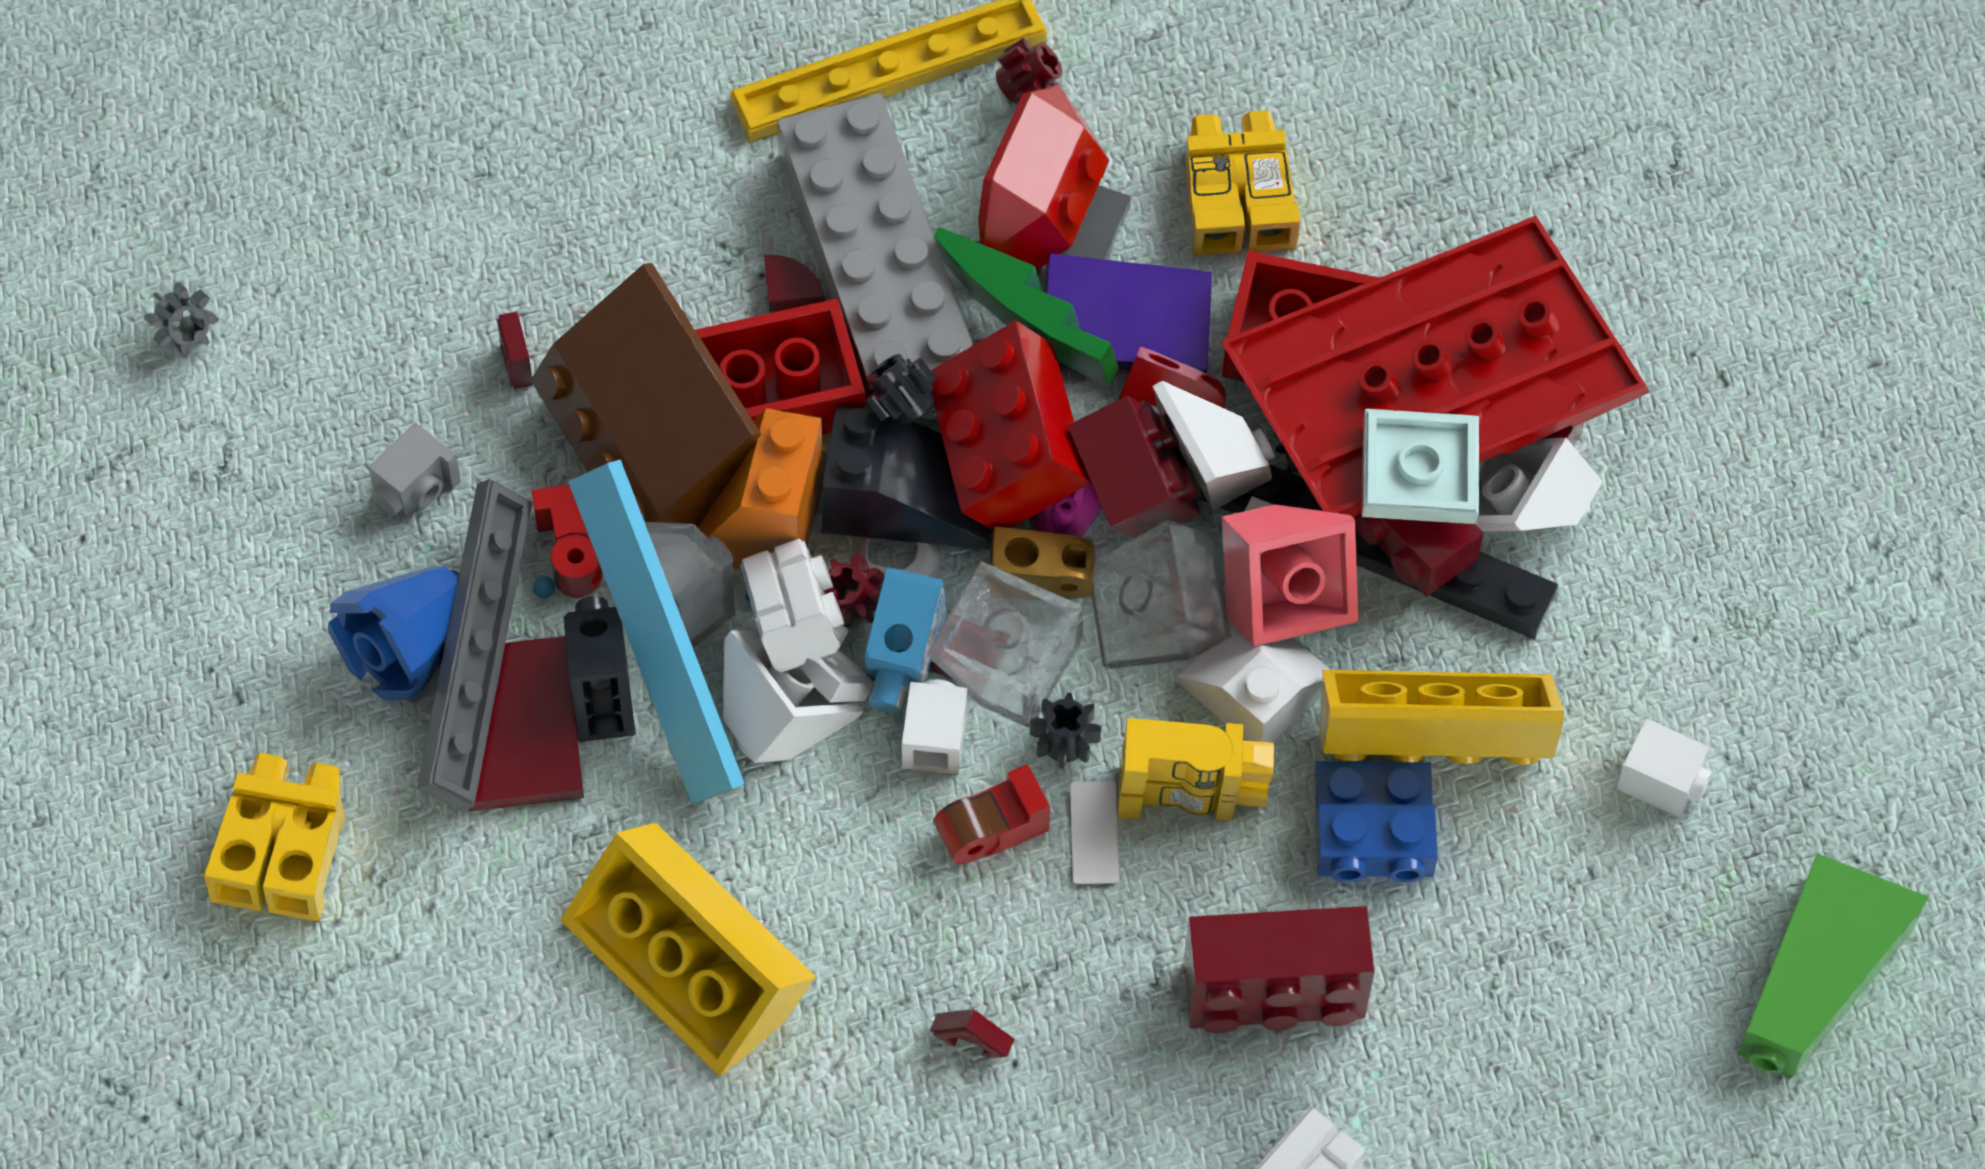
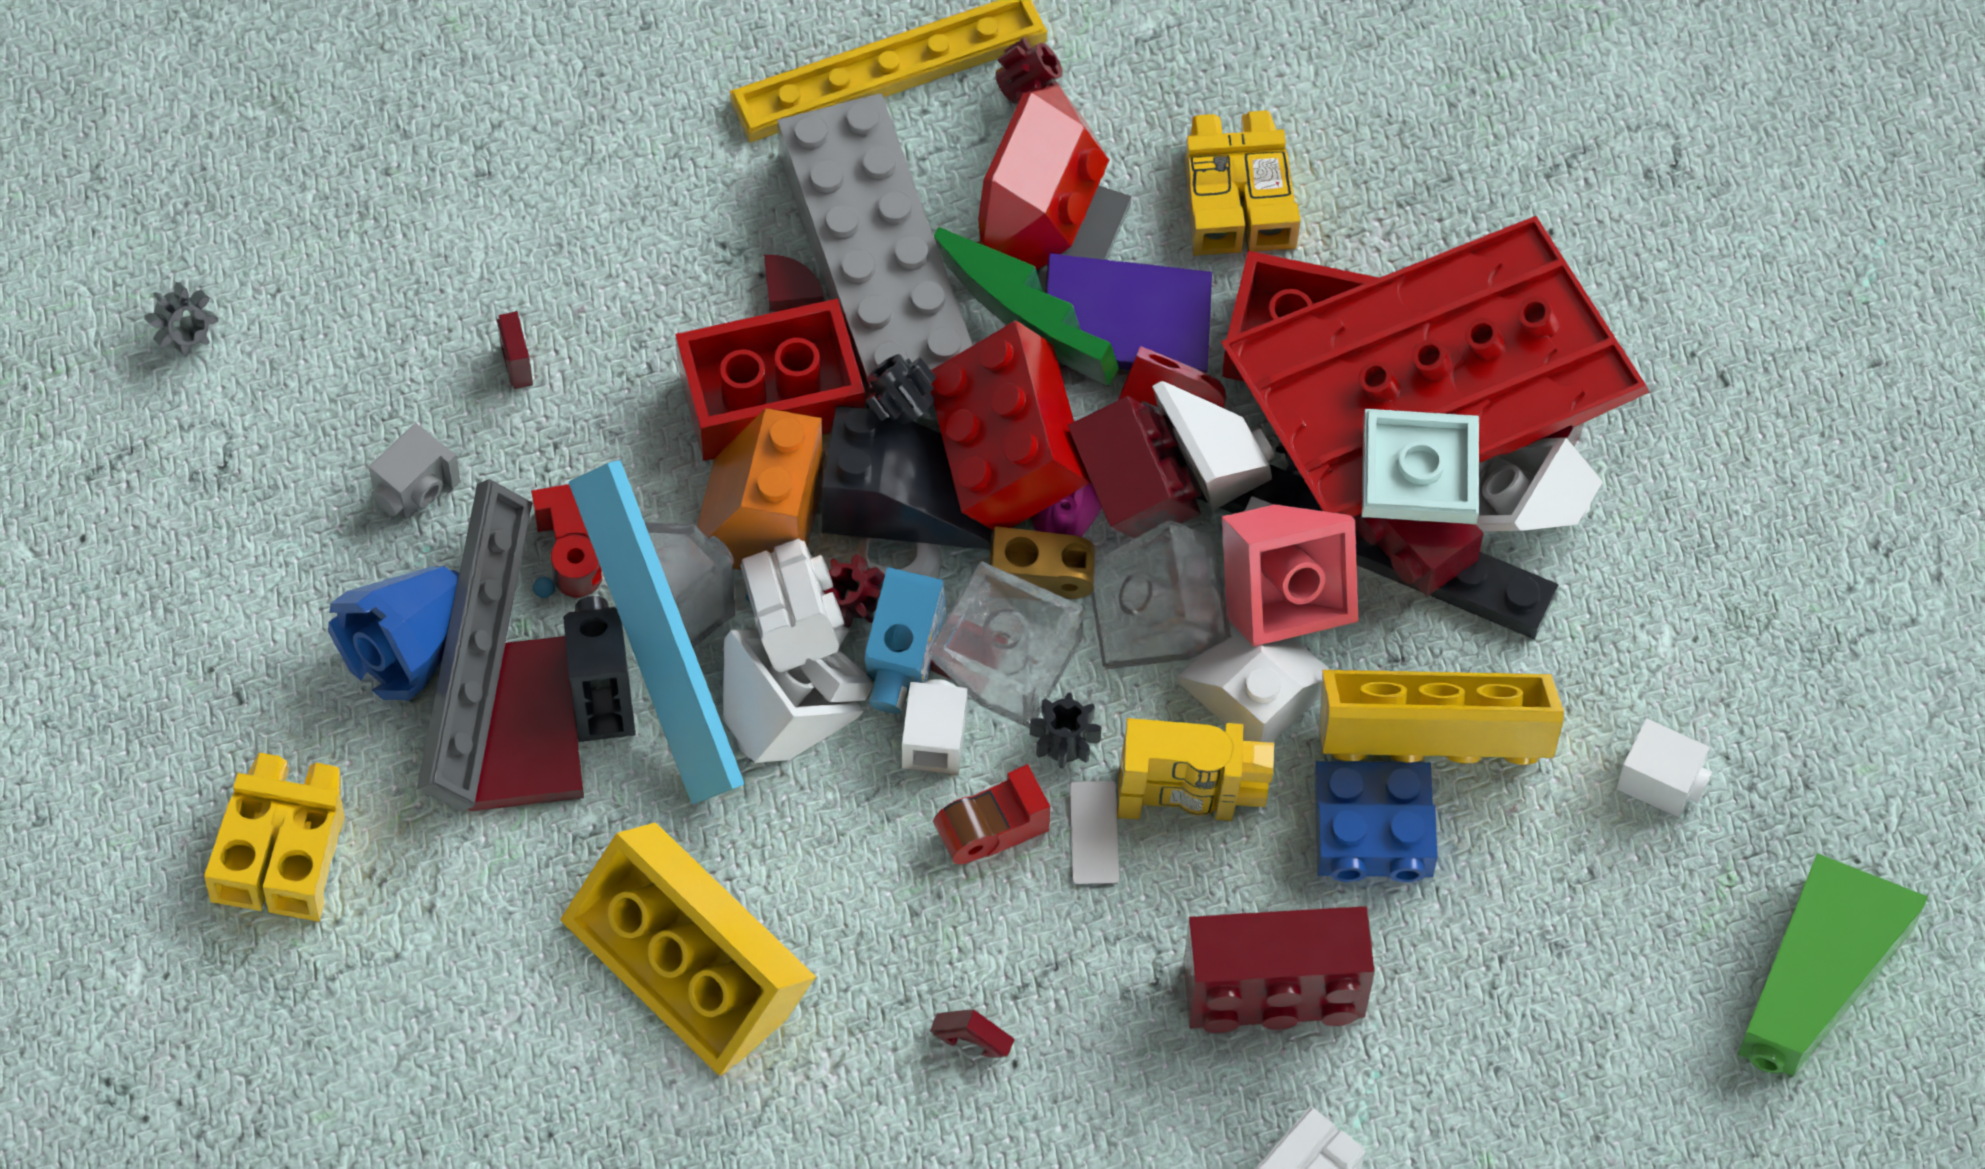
reddish brown slope [531,263,761,548] -> none

